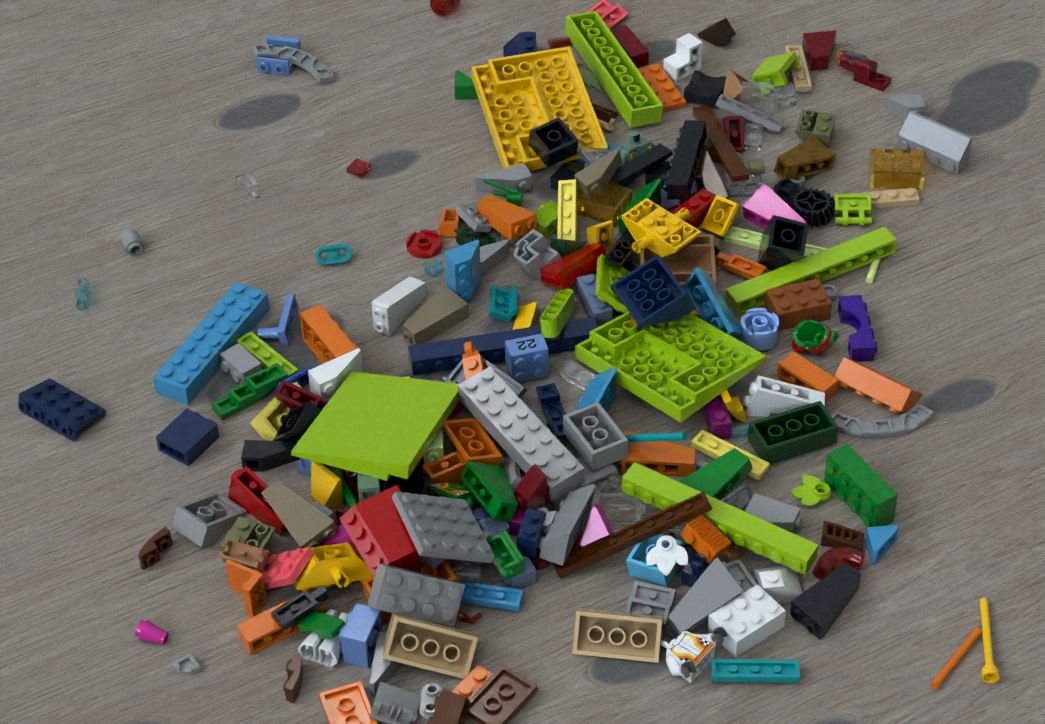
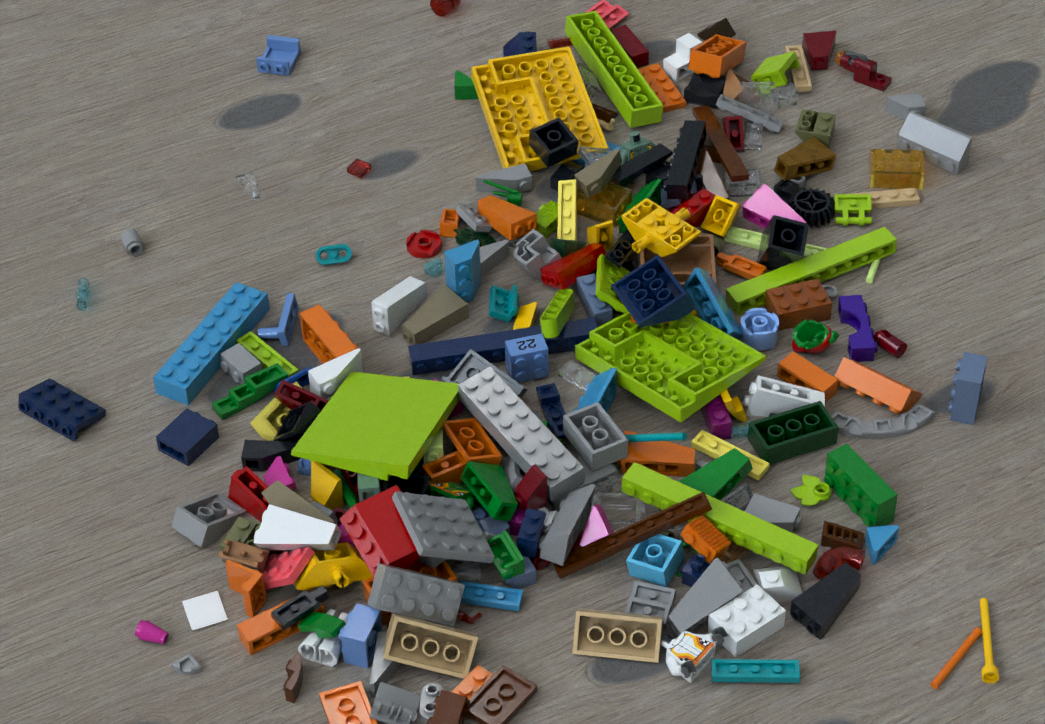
reddish brown slope [138,527,173,570] -> none
light grey tile [252,44,335,84] -> none
orange hinge [462,341,485,381] -> none
white plate [646,535,688,576] -> none
olive hose [749,159,765,175] -> none
none -> white sticker [182,591,228,630]
none -> white slope [253,504,342,550]
none -> dark pink slope [263,456,296,491]
none -> orange brick [688,34,747,78]
none -> dark red piece [874,330,907,358]
none -> sand blue brick [948,352,988,425]

